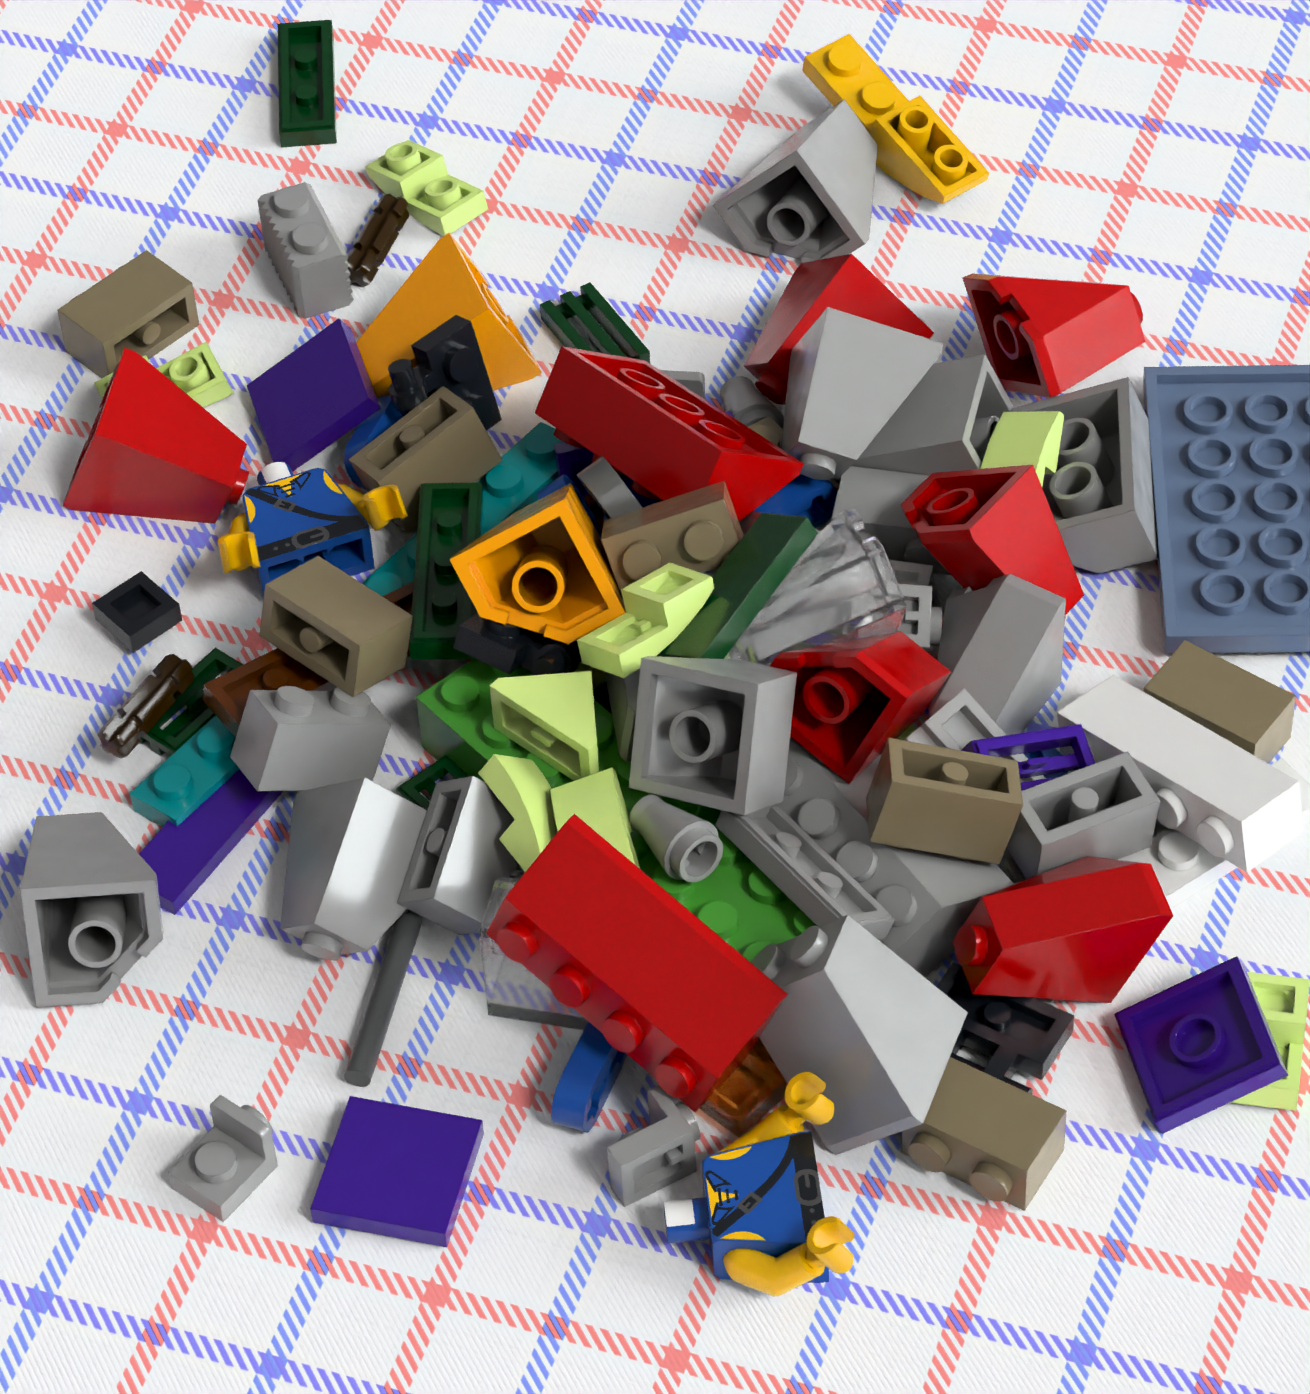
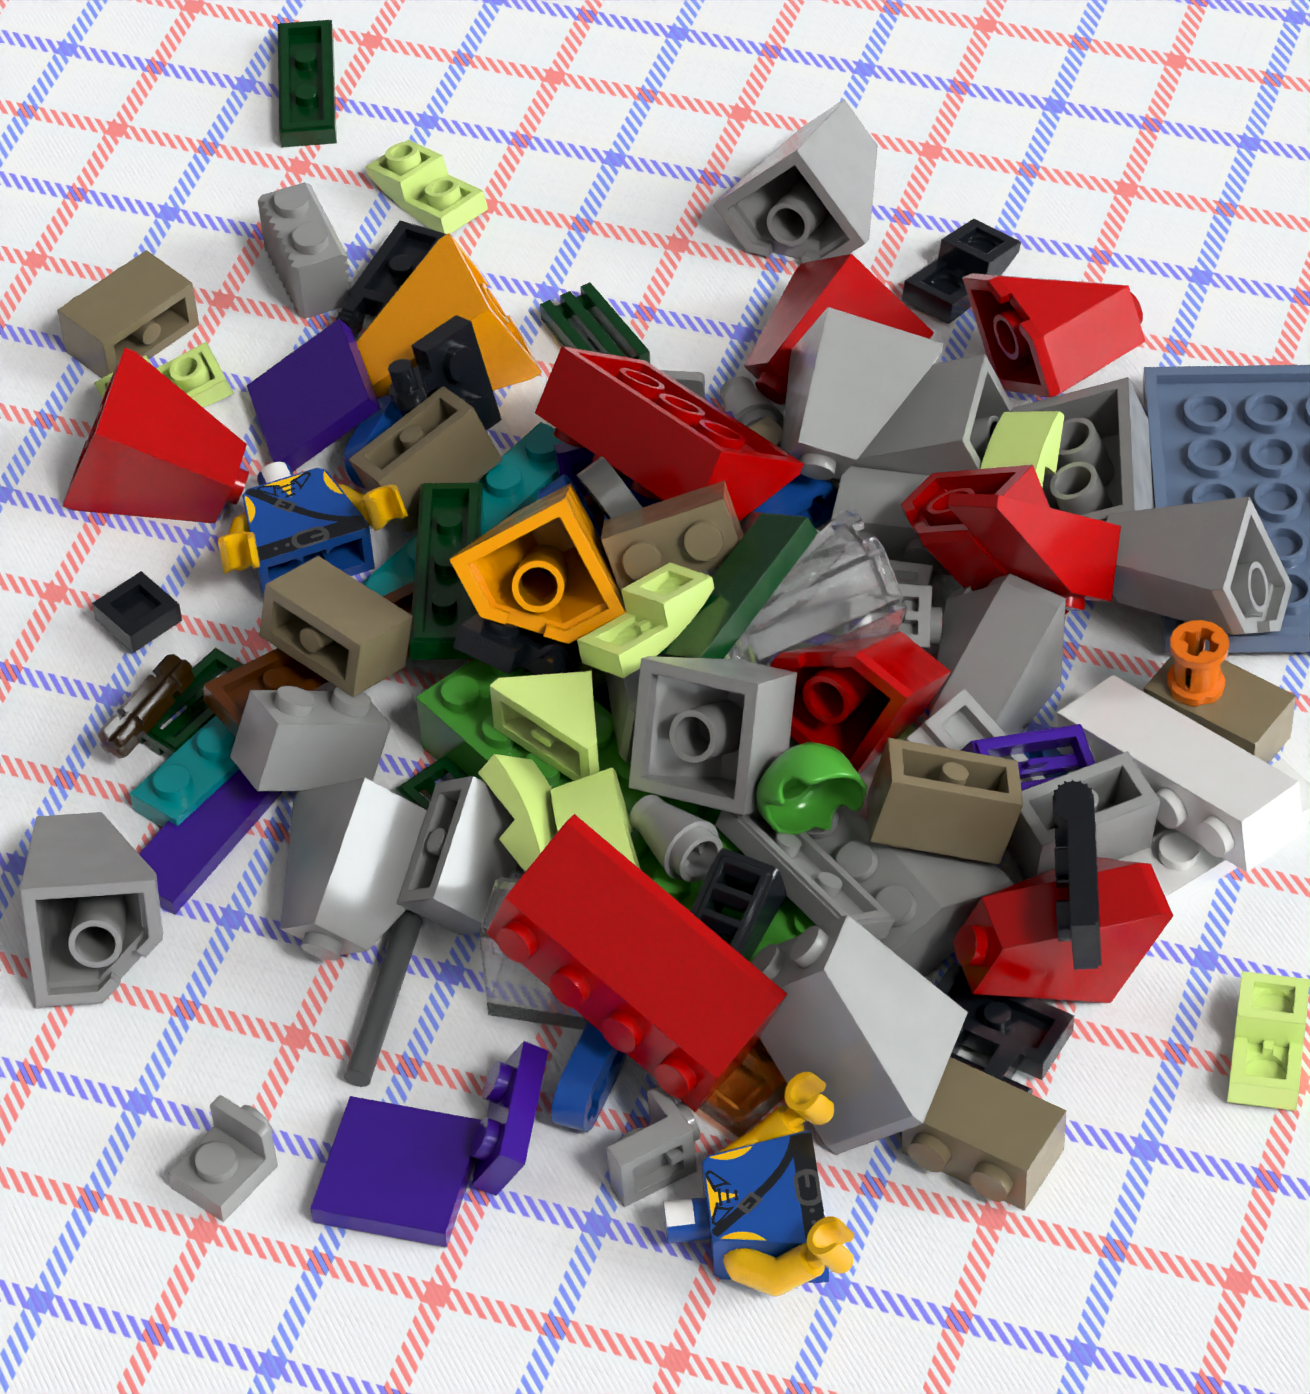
dark brown axle [347,194,409,287] -> none
yellow slope [802,34,989,204] -> none
dark purple tile [1114,956,1288,1133] -> none
none -> black hinge [335,221,453,338]
none -> dark purple plate [470,1041,548,1196]
none -> black slope [690,848,787,961]
none -> bright green hair [757,742,868,835]
none -> black slope [901,219,1021,324]
none -> red slope [947,493,1121,611]
none -> black hinge [1052,780,1102,970]
none -> light grey slope [1106,497,1293,635]
none -> orange bush [1166,620,1229,707]

